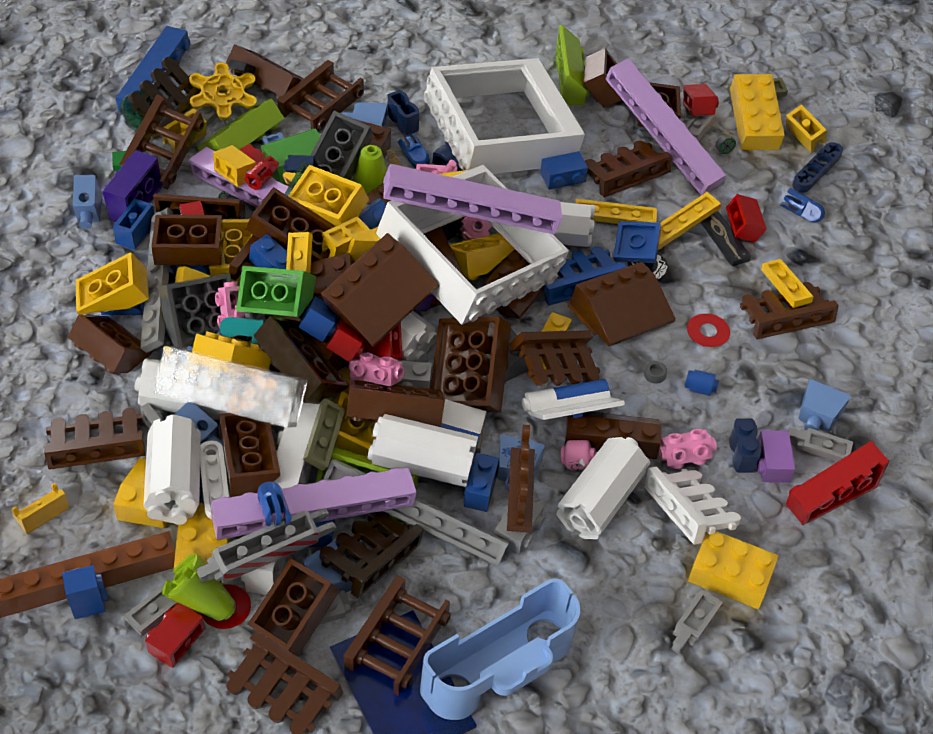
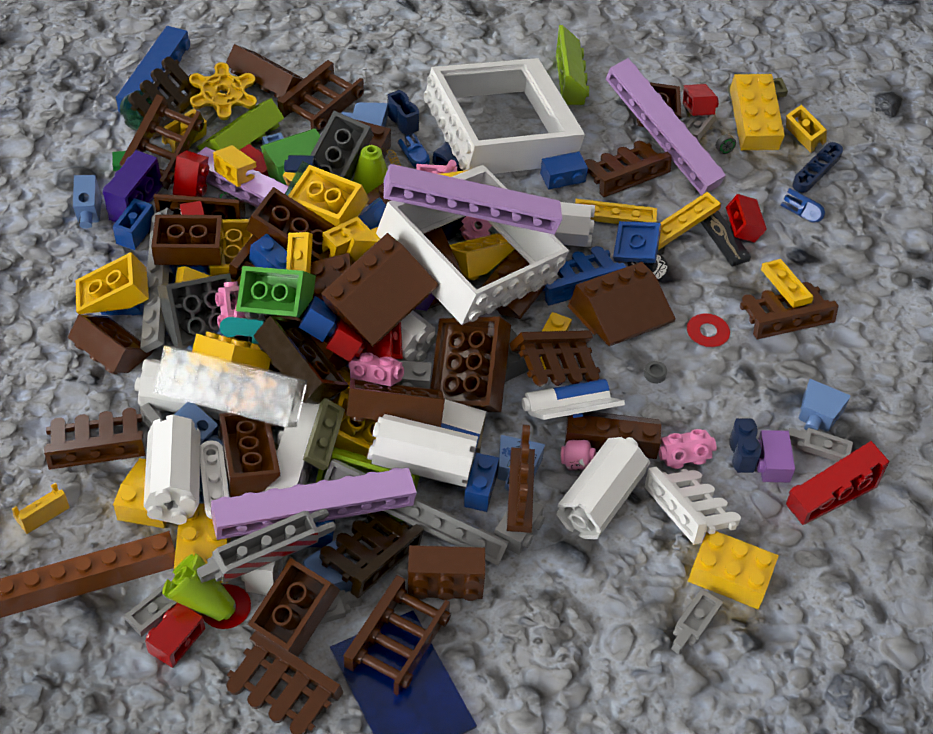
blue brick [62,565,108,619] -> none
black tile [228,59,256,74] -> none
red hinge [245,156,279,190] -> none
blue arm [258,482,292,526] -> none
light blue piece [420,579,580,720] -> none
reddish brown brick [583,48,622,108] -> none
blue brick [684,369,719,396] -> none
none -> red brick [173,150,210,197]
none -> reddish brown brick [408,545,485,601]

